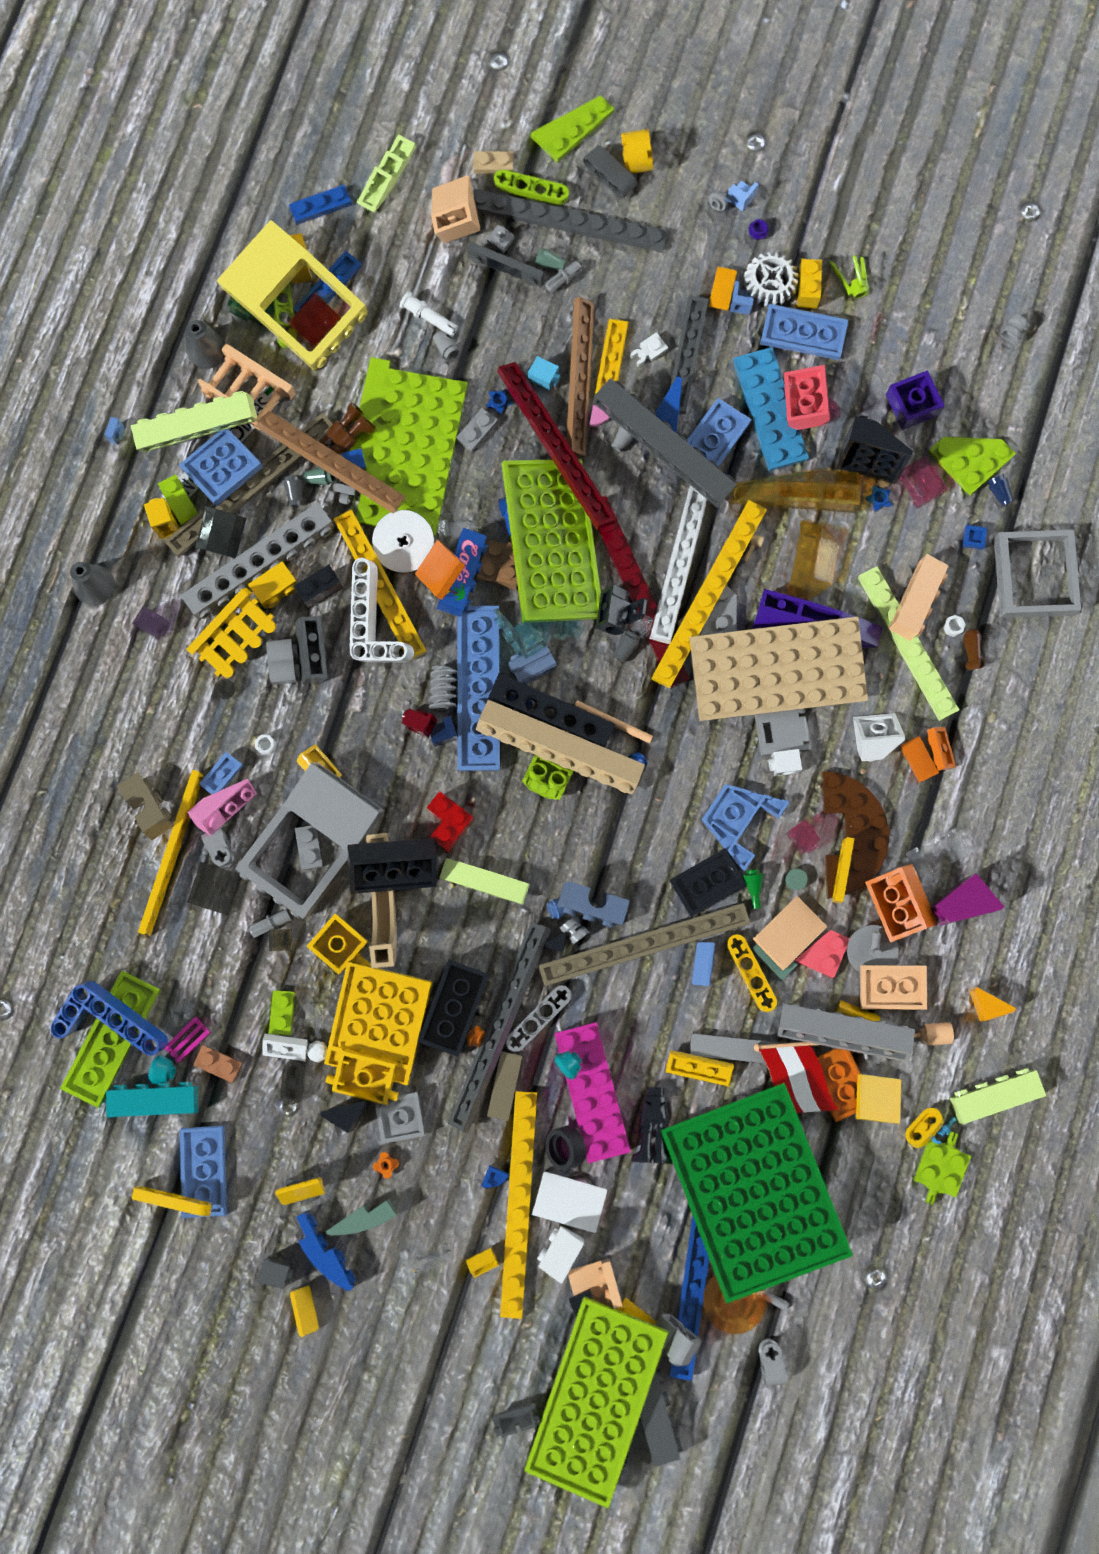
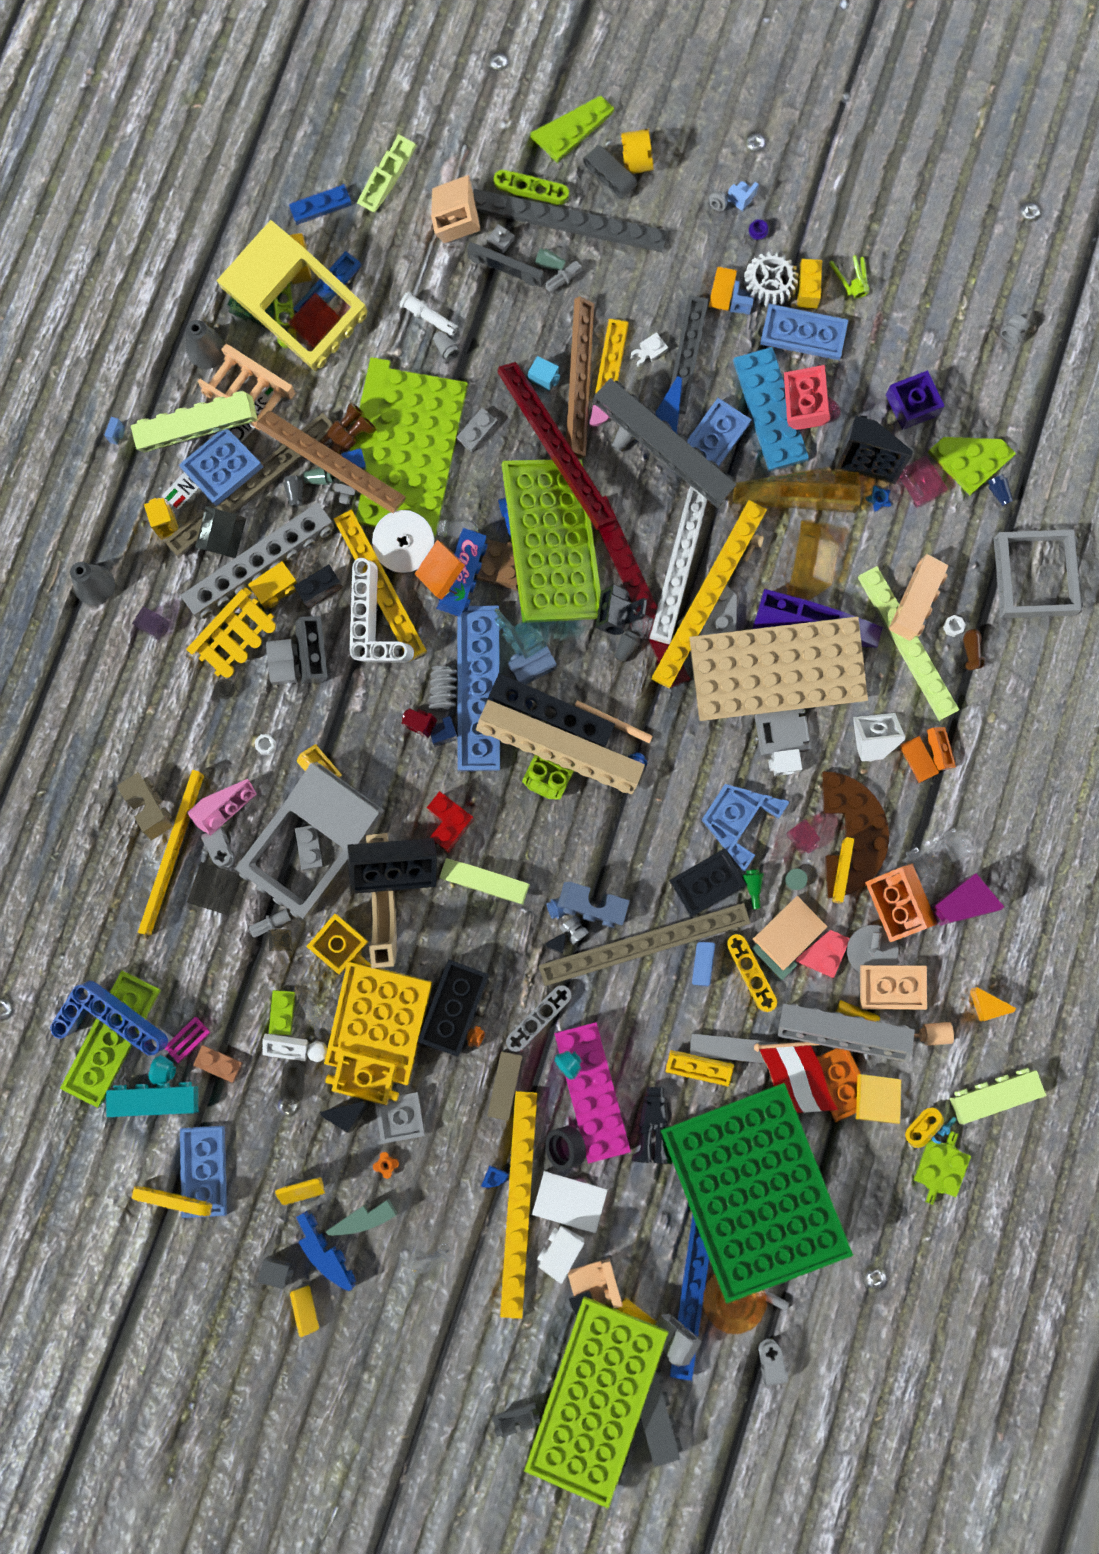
lime slope [157,474,198,526] -> none
medium blue plate [199,752,243,794] -> none
dark grey plate [448,922,551,1133] -> none
yellow piece [466,1247,499,1278] -> none
tan plate [473,151,513,174] -> none
blue plate [486,389,512,414] -> none
blue plate [962,525,987,550] -> none

